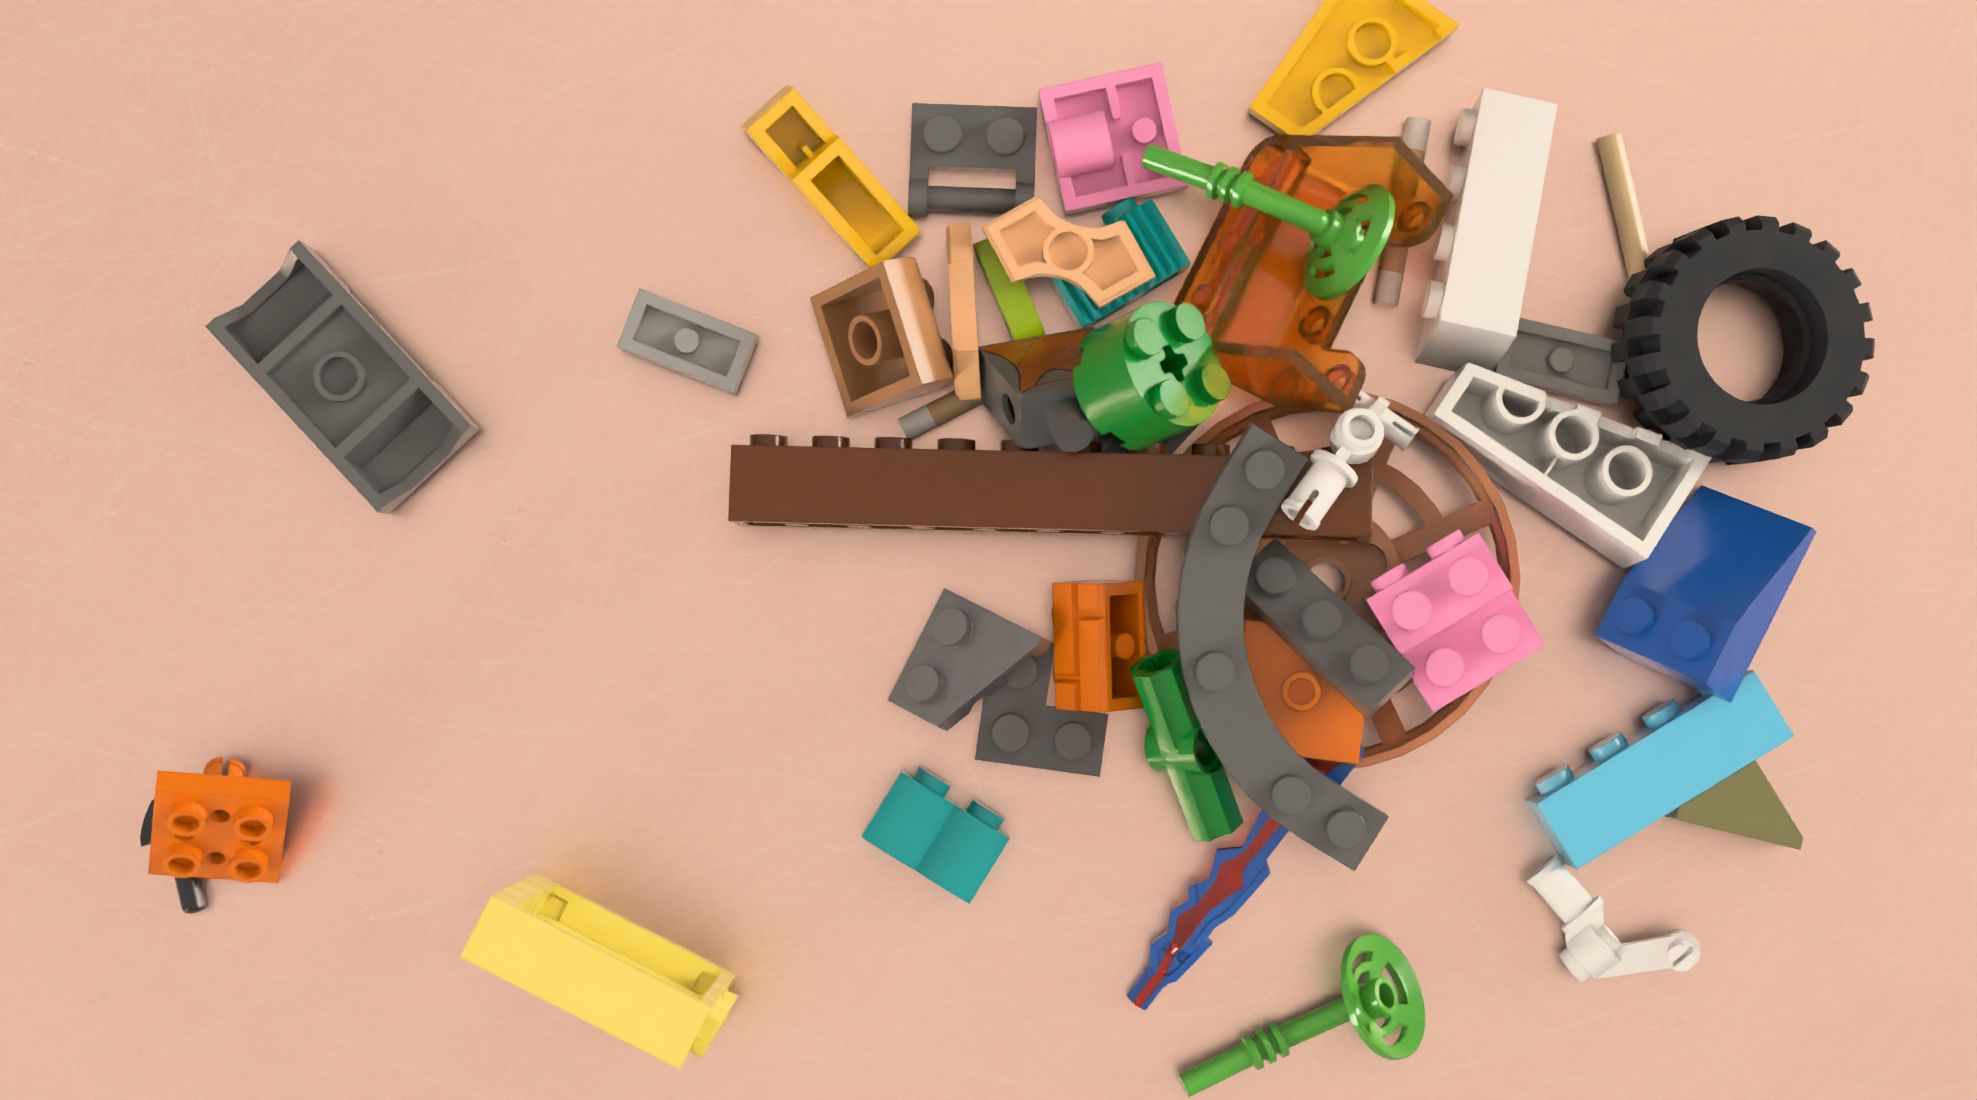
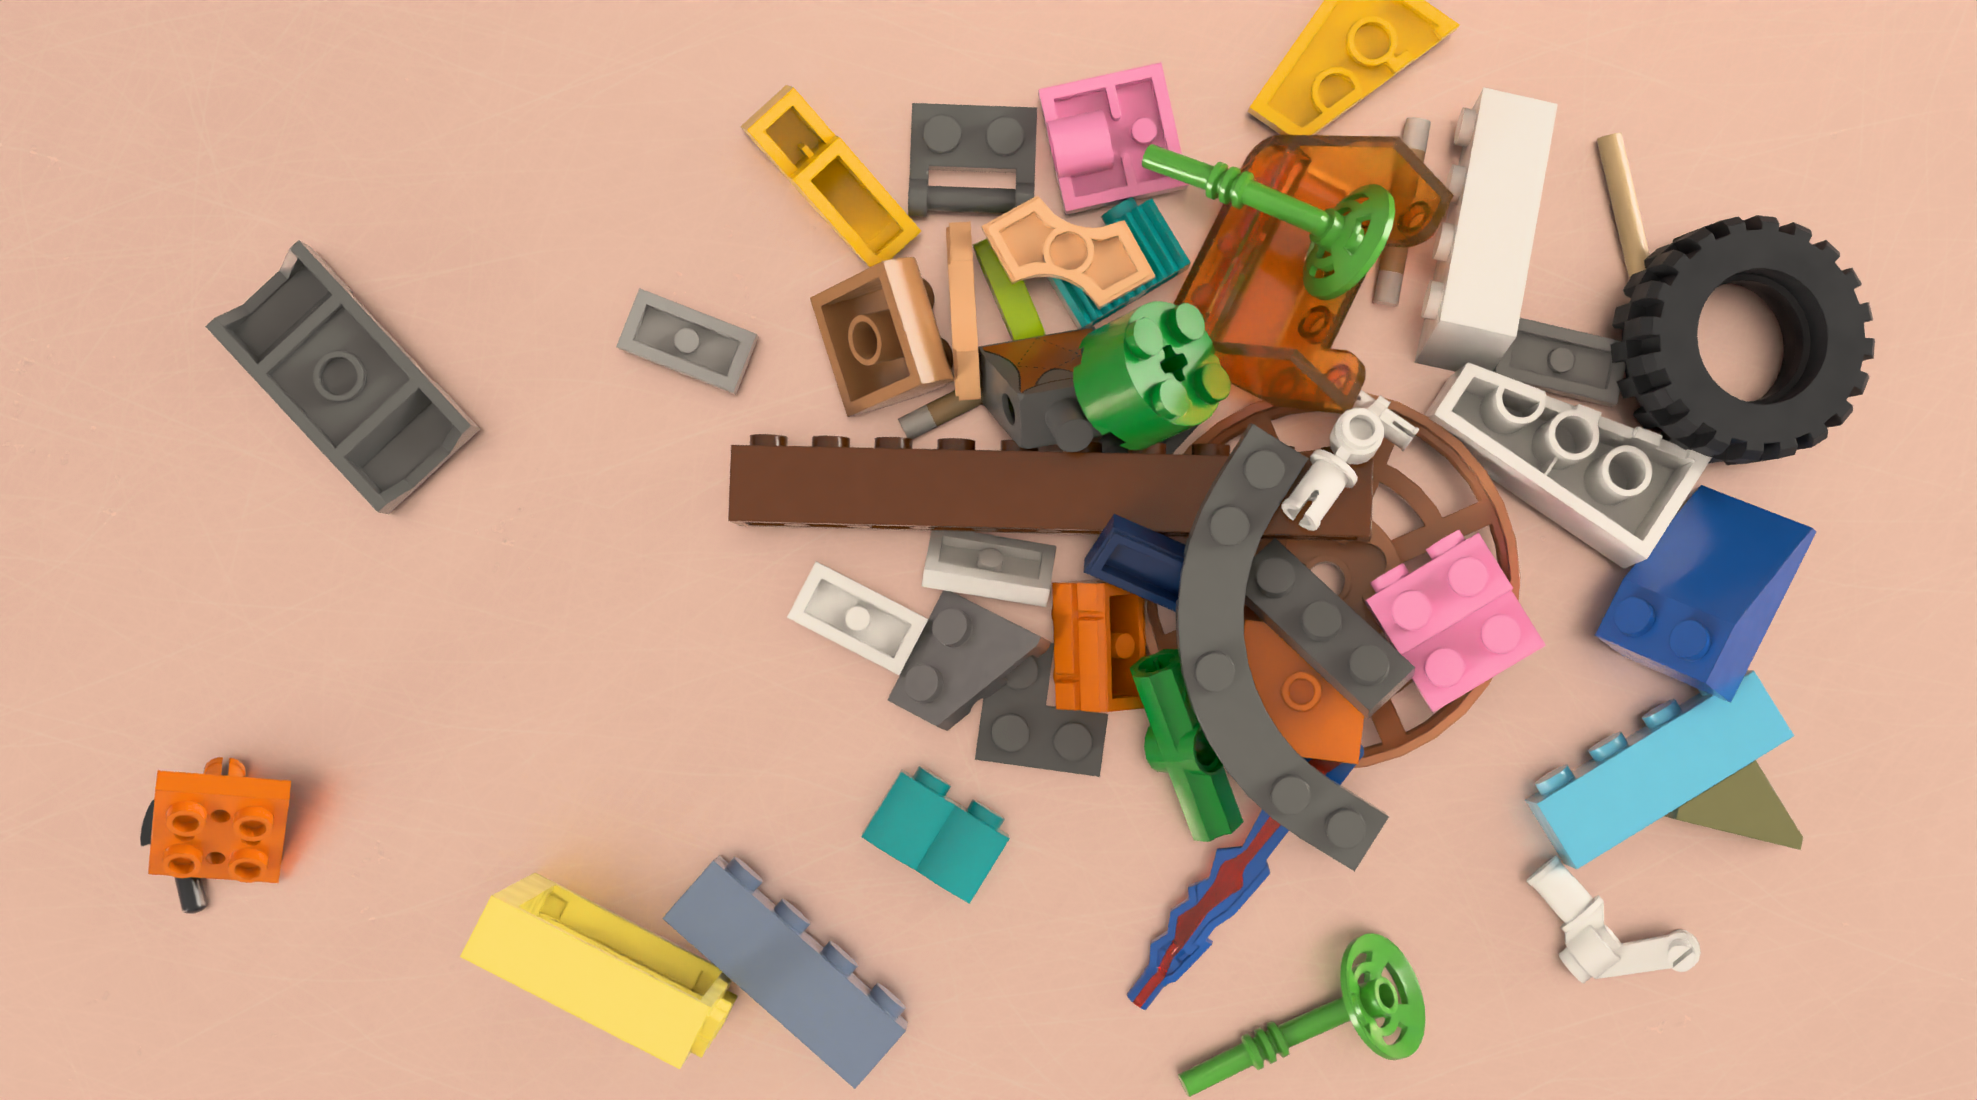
none -> sand blue brick [662,855,908,1089]
none -> white plate [787,562,928,675]
none -> white plate [922,531,1056,607]
none -> dark blue tile [1083,514,1186,612]

